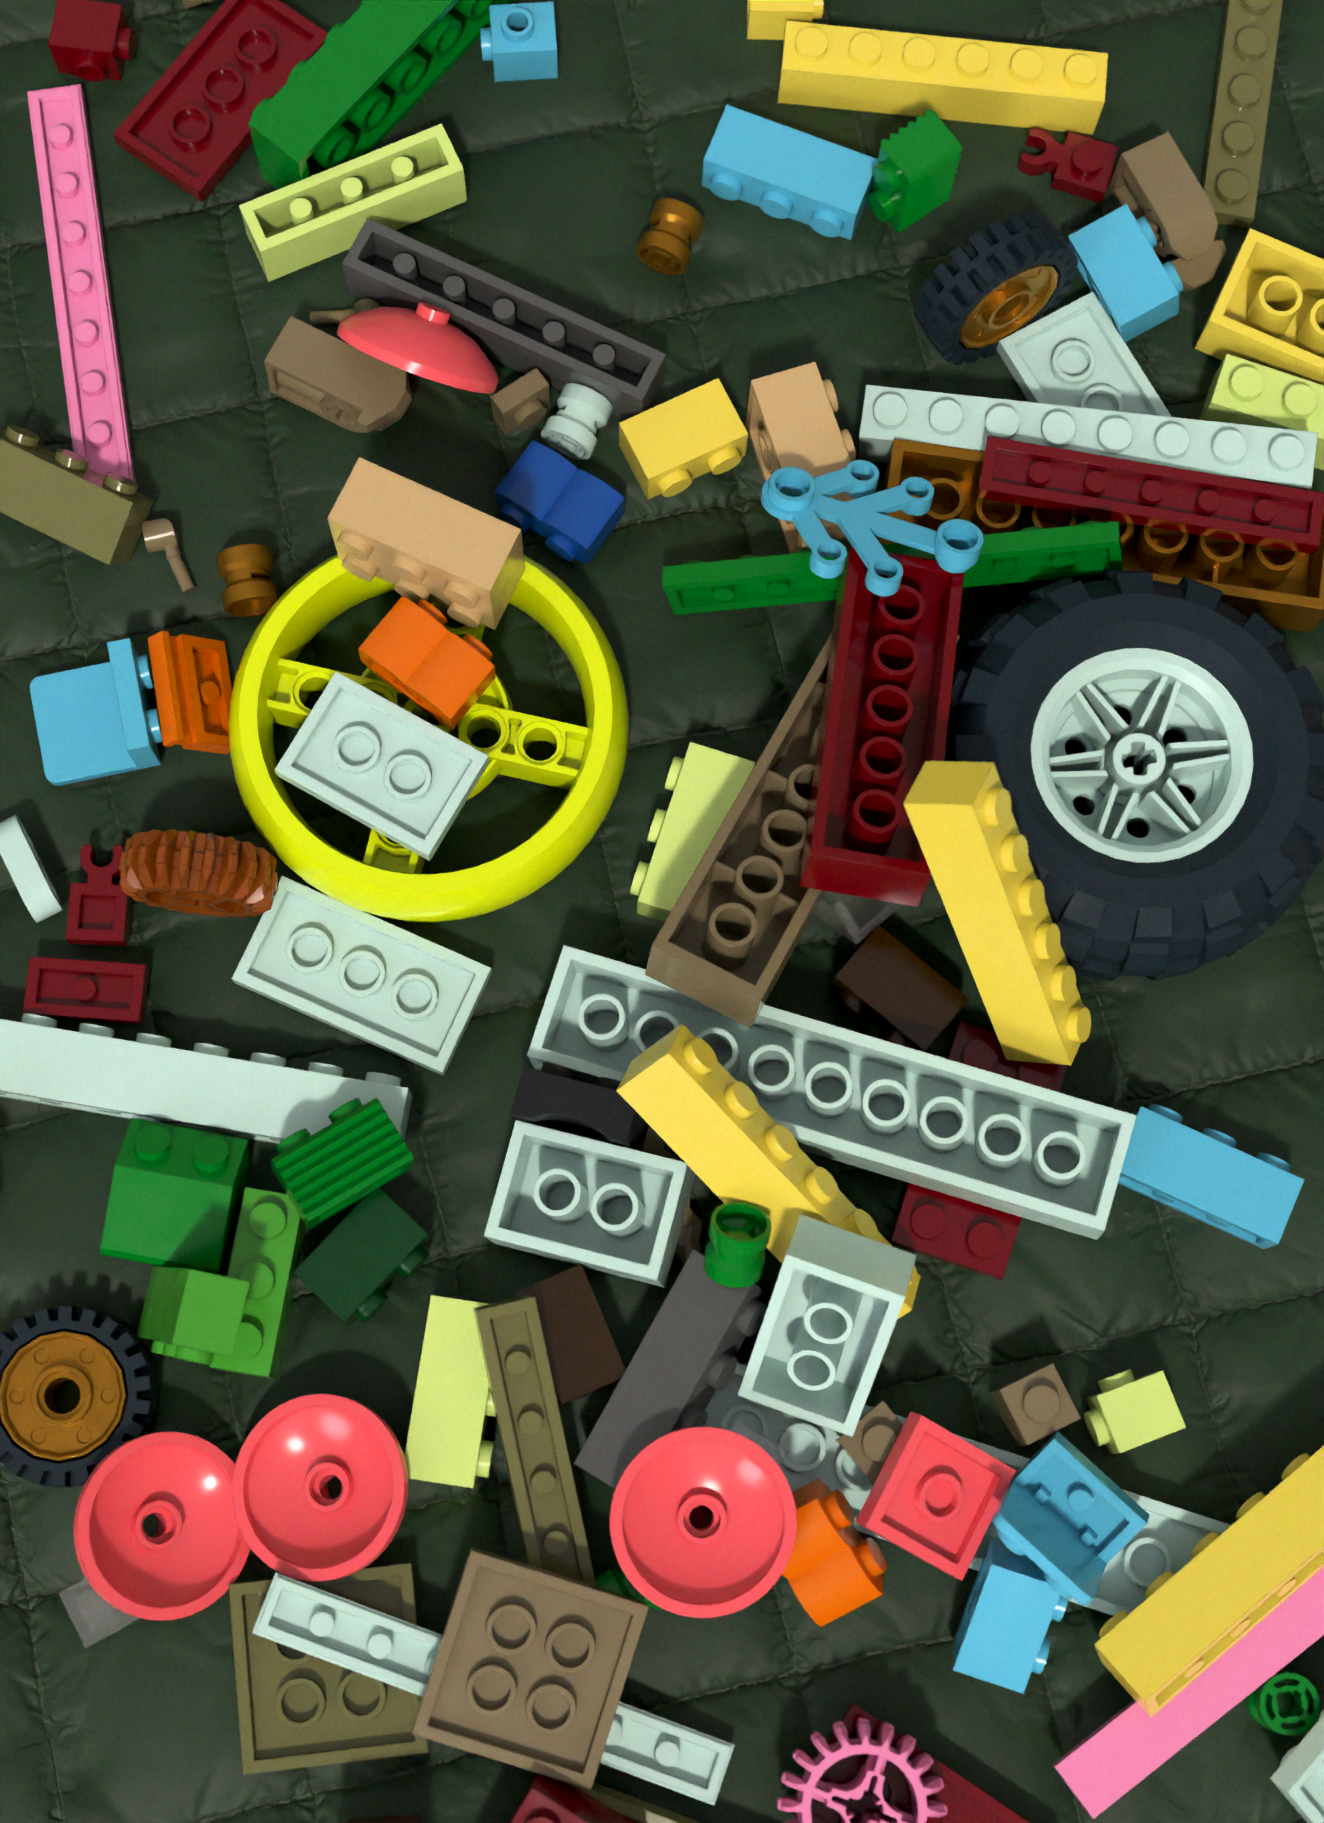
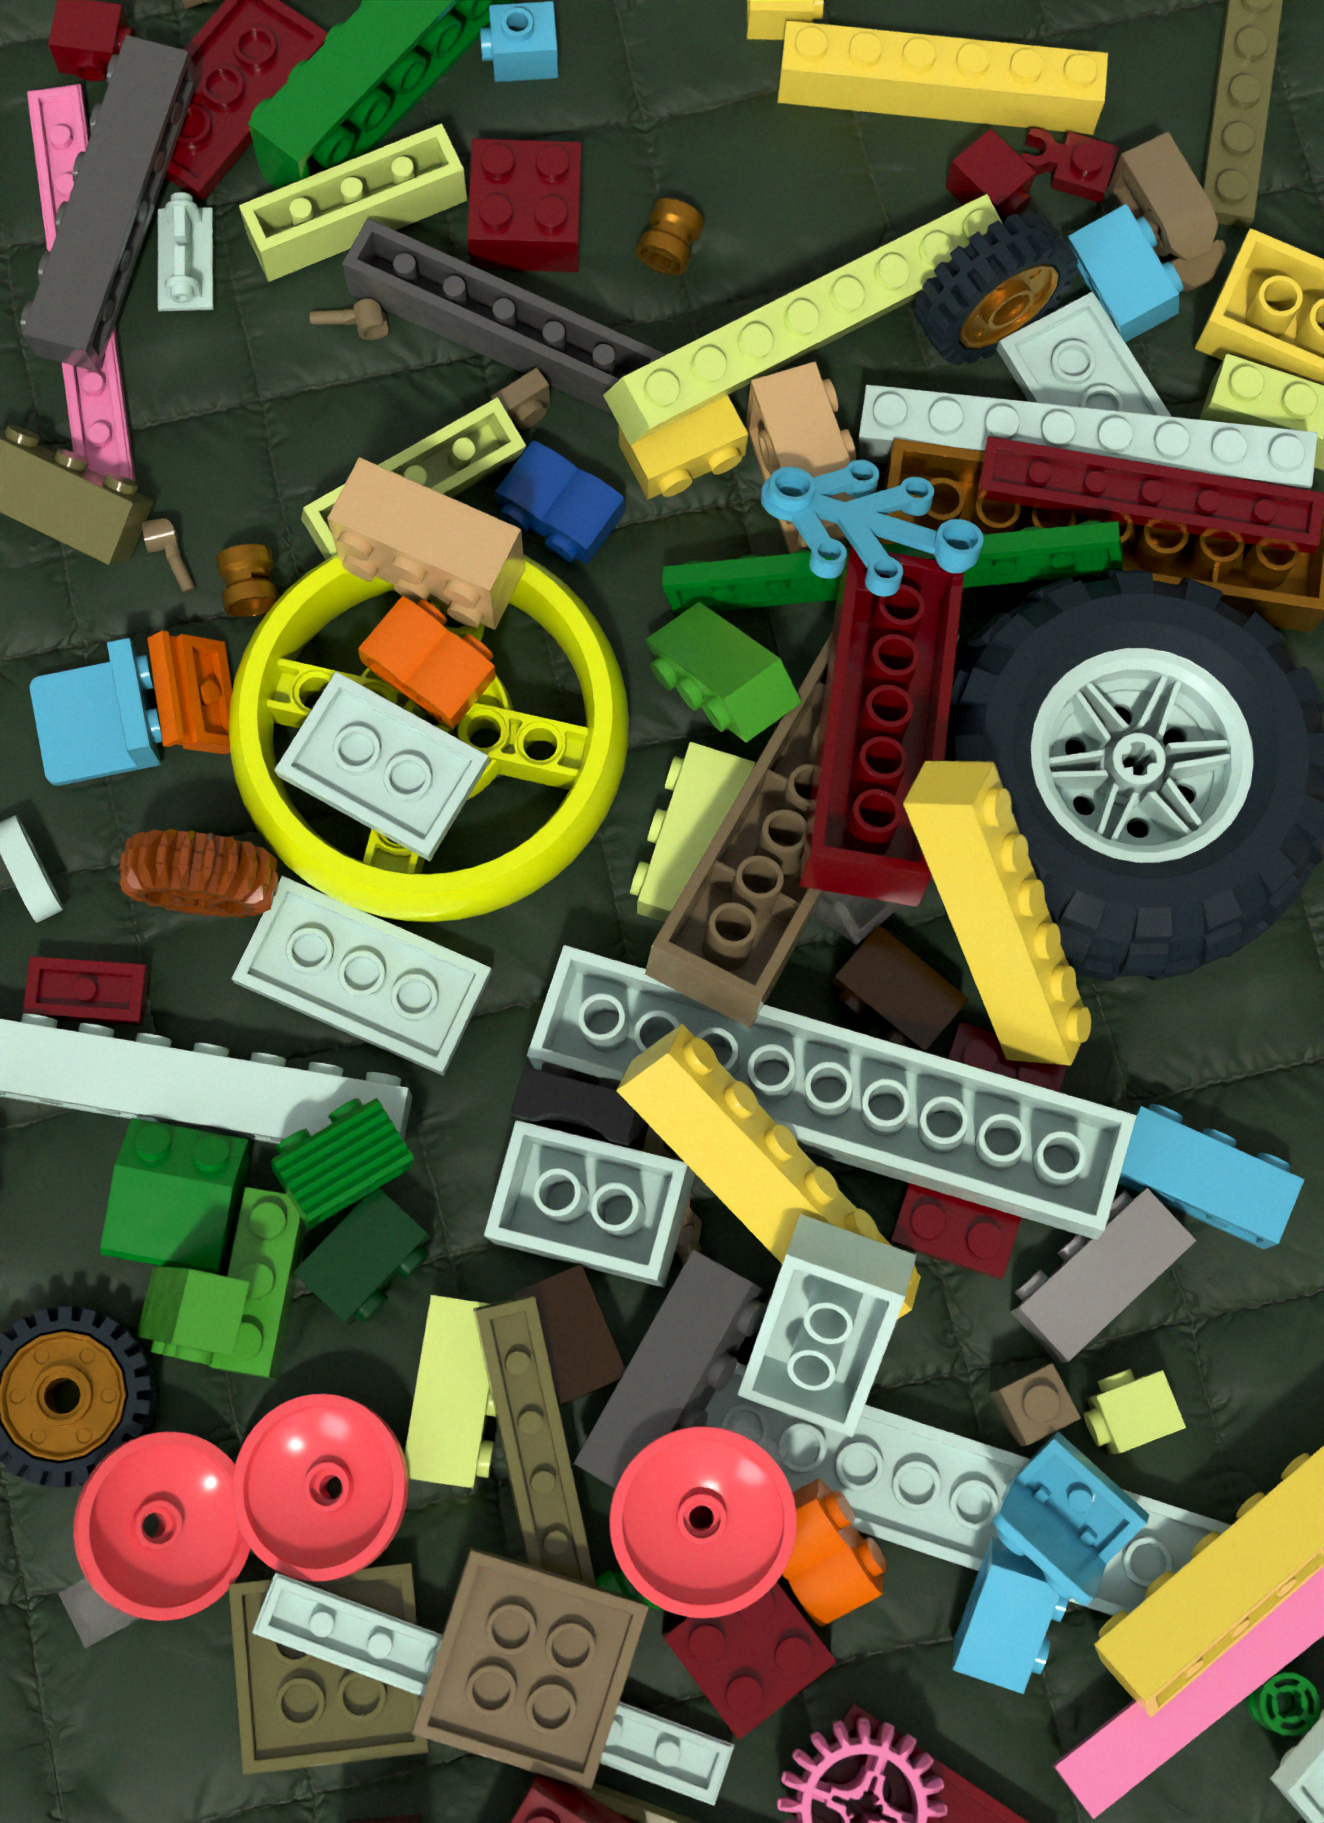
dark red plate [66,844,132,946] -> none
dark tan piece [264,316,412,433] -> none
coral dish [337,302,499,394] -> none
light aqua wheel [541,383,613,460] -> none
medium azure brick [702,105,878,240] -> none
green wheel [703,1201,771,1288] -> none
dark tan plate [836,1401,903,1485] -> none
coral plate [855,1411,1016,1581] -> none
green brick [867,110,963,233] -> none
none -> dark grey brick [20,35,199,372]
none -> light aqua hinge [158,192,213,311]
none -> yellowish green brick [301,397,526,560]
none -> dark red brick [468,139,582,272]
none -> yellowish green brick [603,194,1003,445]
none -> bright green brick [645,602,802,743]
none -> dark red brick [662,1582,836,1740]
none -> dark red brick [945,129,1036,221]
none -> light grey brick [1010,1188,1197,1364]

